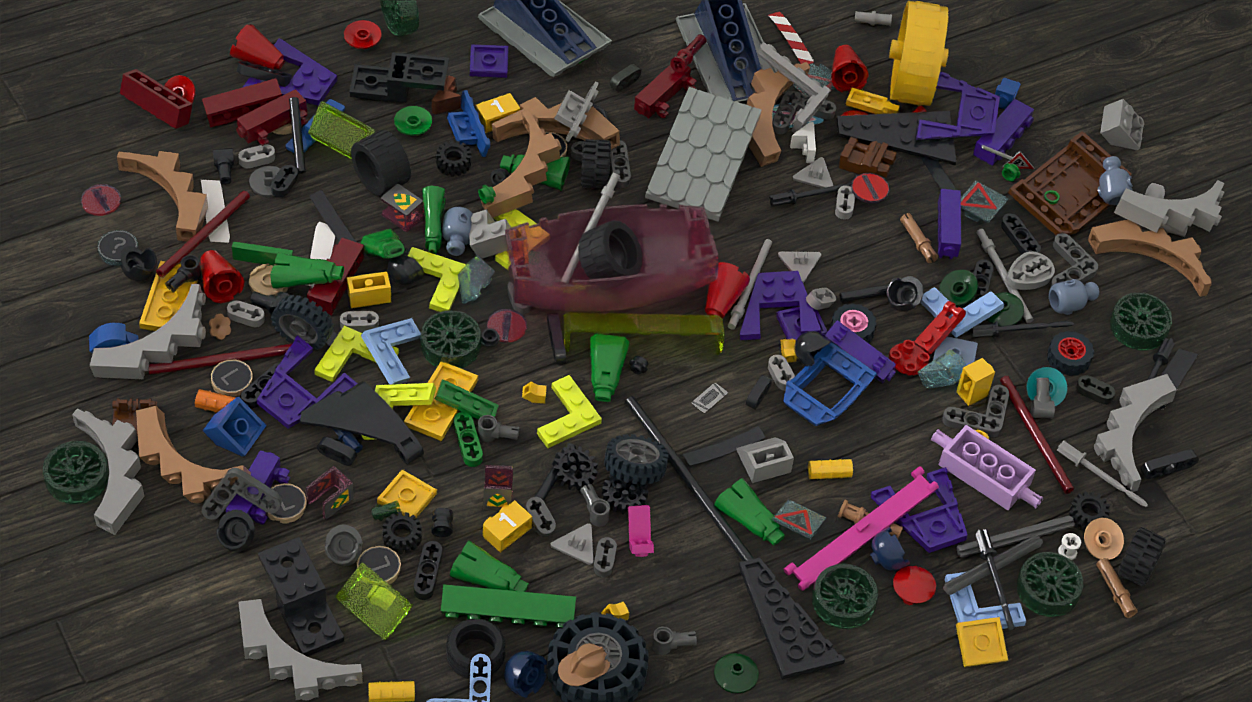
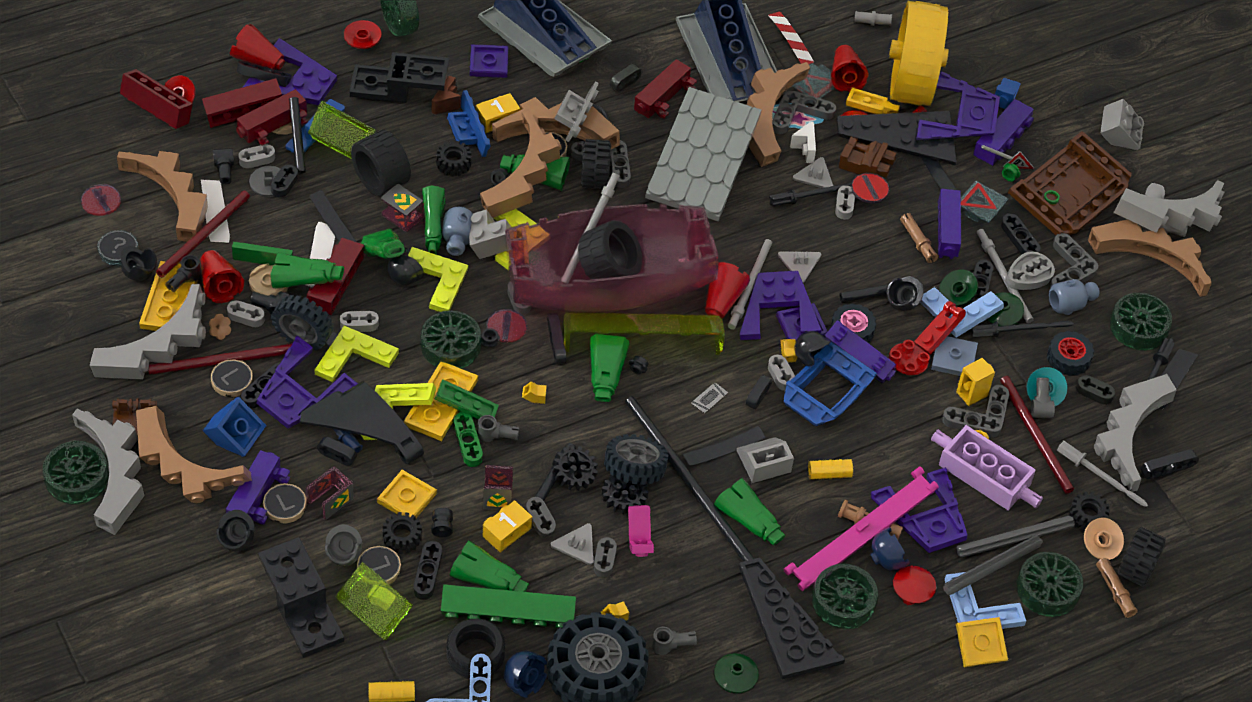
blue brick [89,323,138,353] -> none
orange axle [195,389,235,413] -> none
dark grey beam [202,468,282,520] -> none
light grey arch [239,599,363,700] -> none
yellow brick [347,272,391,308] -> none
light blue plate [361,318,421,385] -> none
clear green pin [372,500,401,521] -> none
green dish [394,106,432,136] -> none
clear light blue slope [458,255,495,304] -> none
green plate [478,185,496,204] -> none
neon yellow plate [537,375,602,448] -> none
medium nougat piece [558,643,610,686] -> none
dark grey pin [580,484,610,527] -> none
dark red pin [670,34,707,72] -> none
light grey bracket [758,42,830,133] -> none
clear light blue piece [772,499,826,539] -> none
light grey beam [806,288,836,310] -> none
clear light blue slope [918,349,966,388] -> none
black piece [975,529,1015,631] -> none
white bush [1058,533,1081,561] -> none
sand blue piece [1098,156,1133,205] -> none

